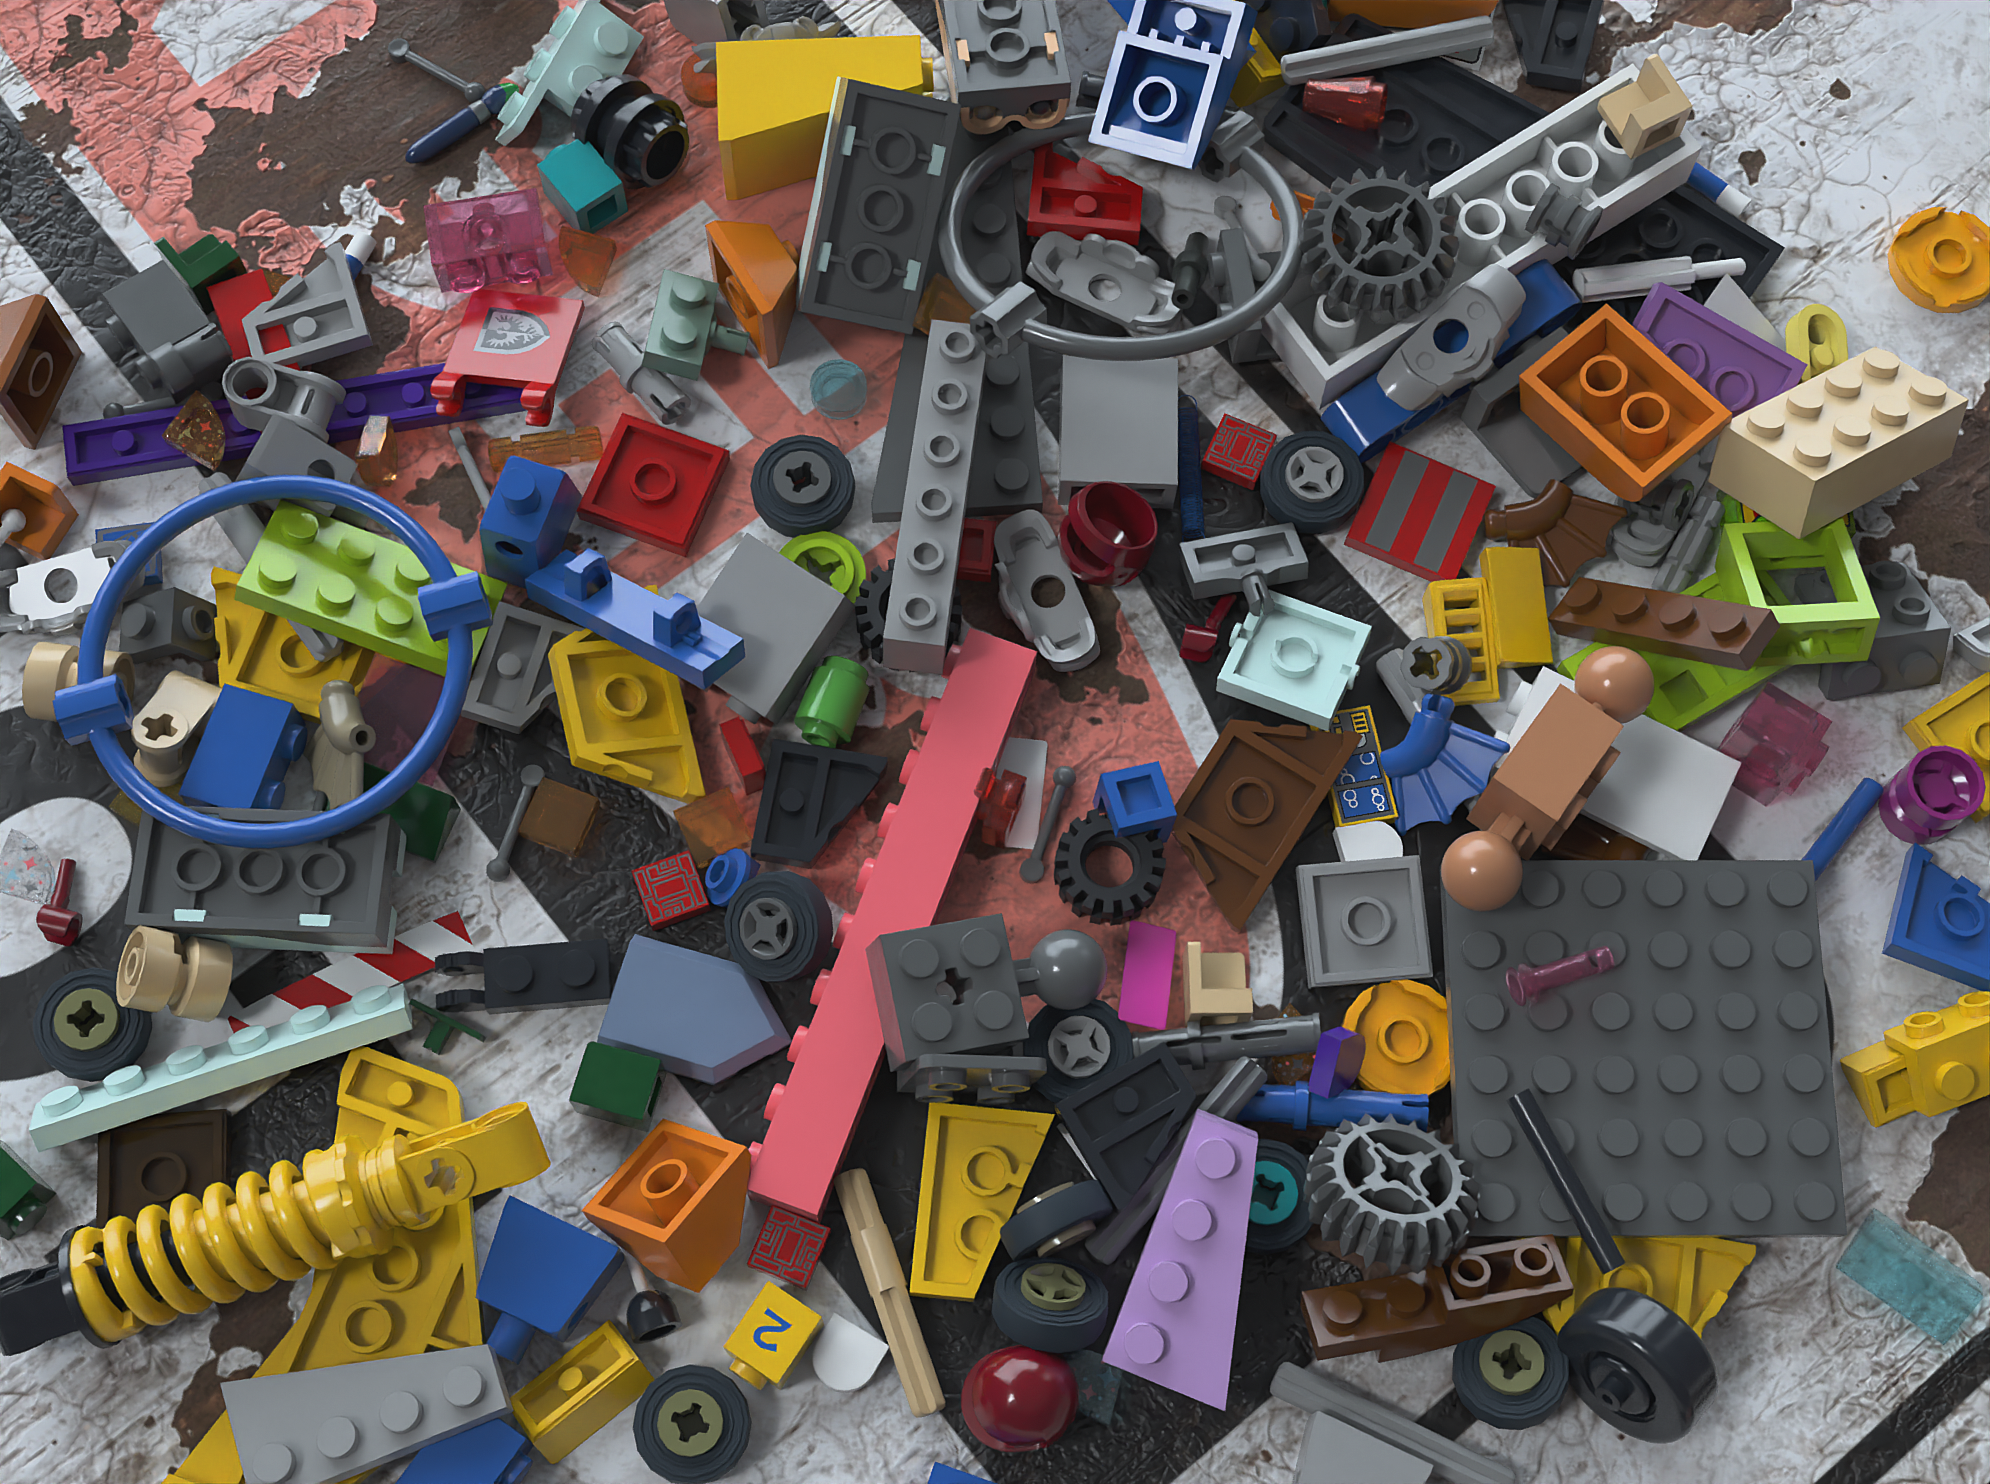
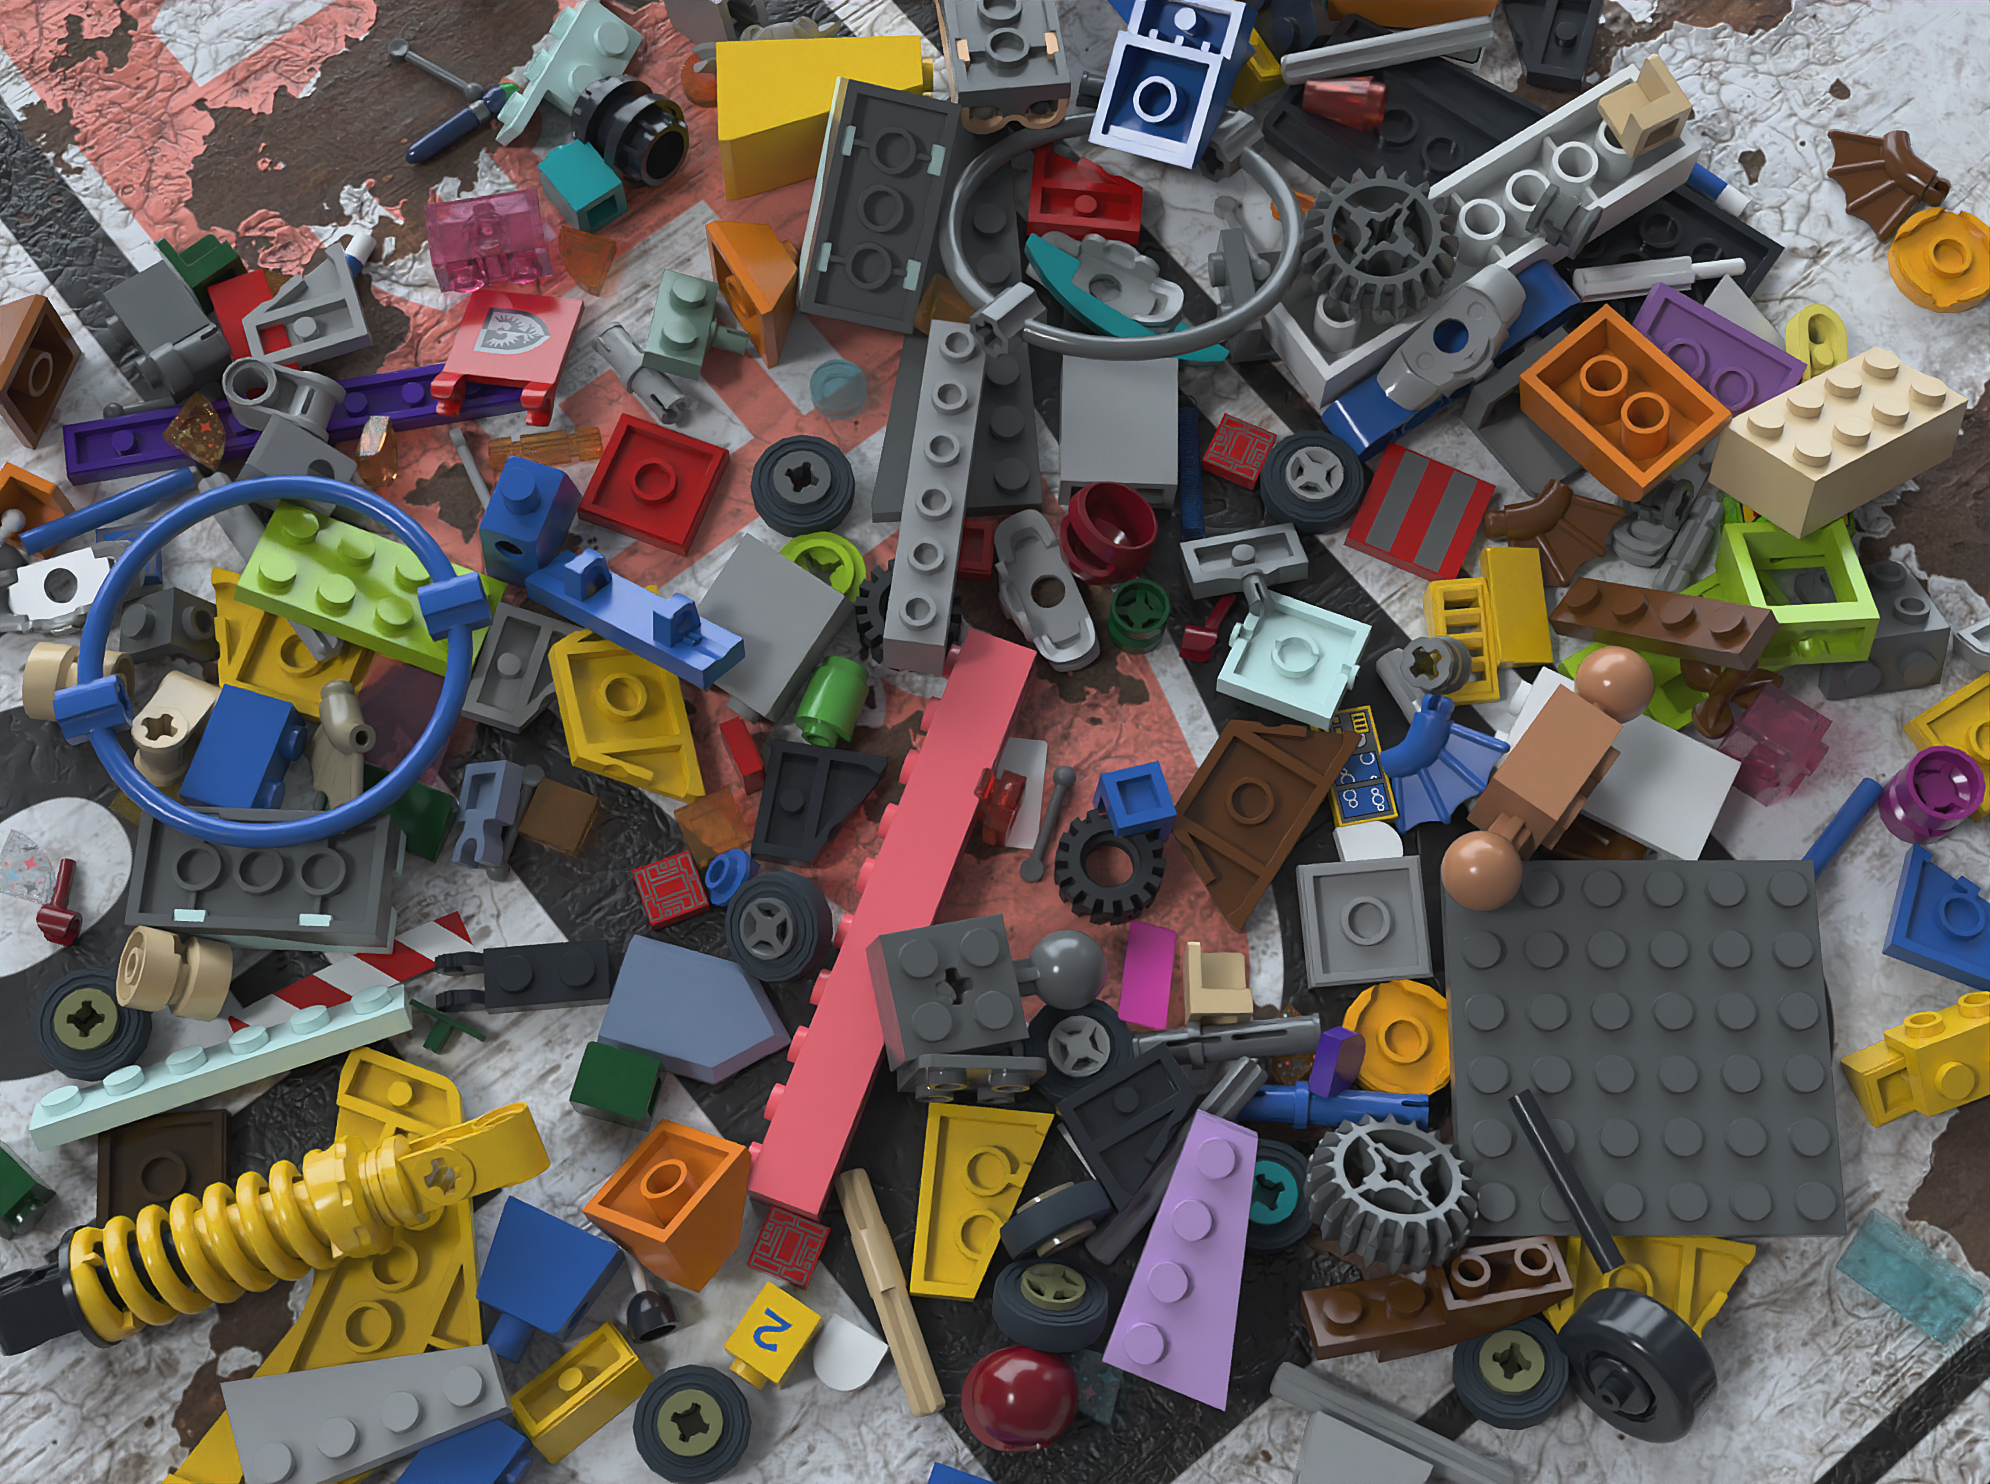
pearl dark grey bar [1171,232,1209,309] -> none
clear pink piece [1506,946,1614,1006] -> none
none -> blue bar [19,466,197,556]
none -> sand blue plate [452,760,525,869]
none -> teal slope [1024,233,1230,367]
none -> dark green wheel [1107,578,1170,655]
none -> reddish brown plant [1680,658,1784,740]
none -> reddish brown arm [1827,129,1952,242]

